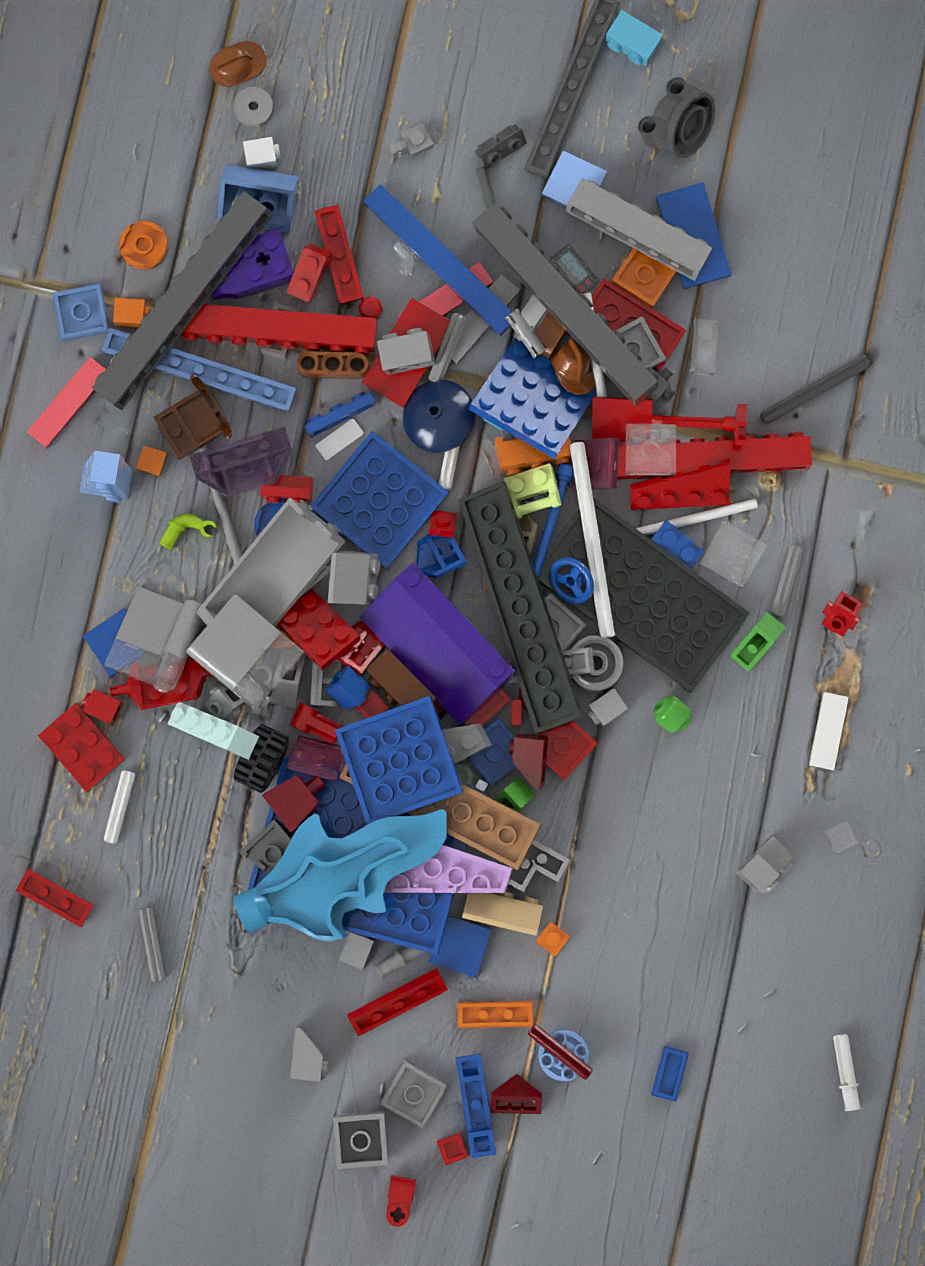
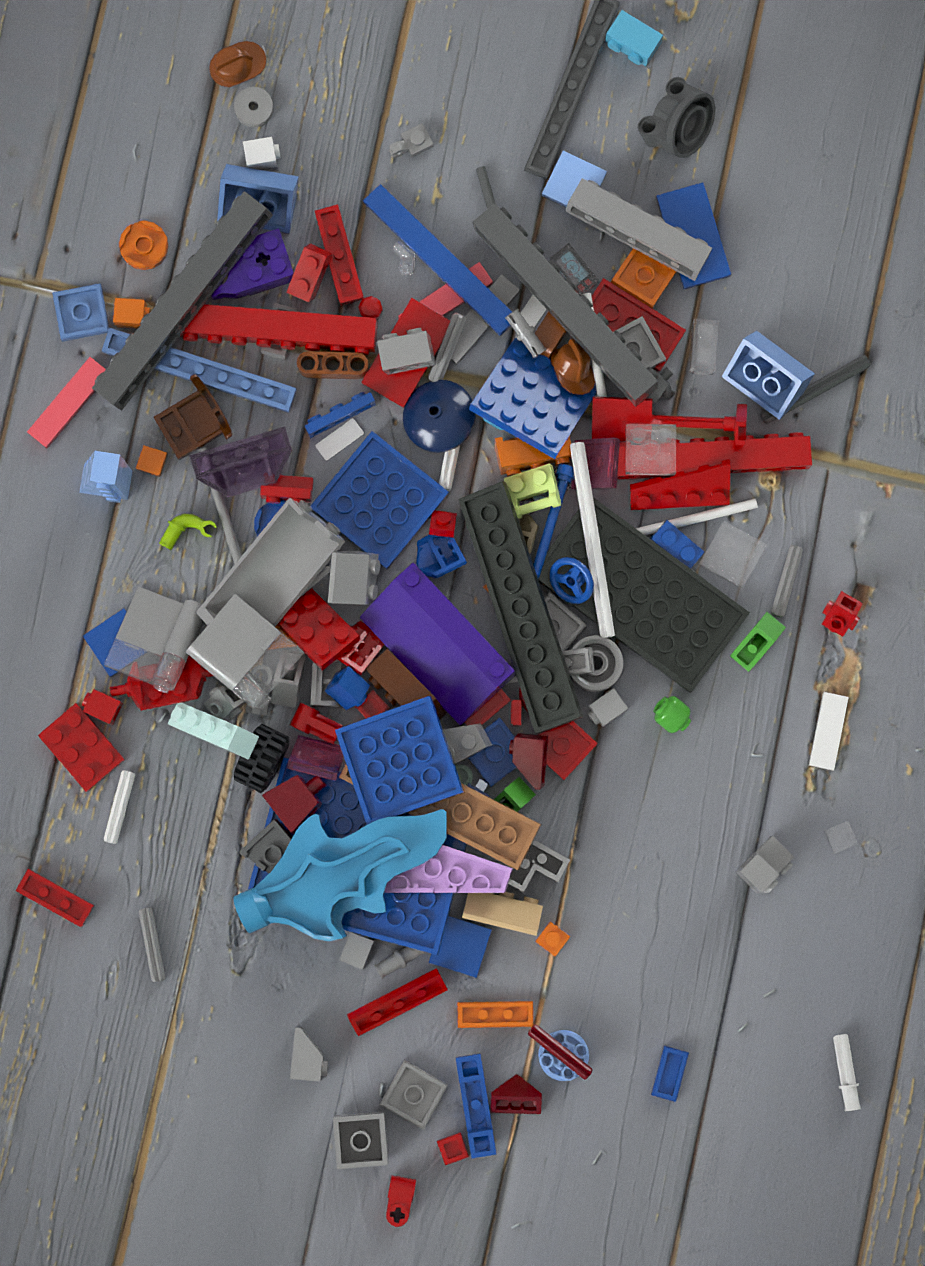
dark grey hinge [475,124,527,170] -> none
none -> medium blue slope [722,331,815,420]

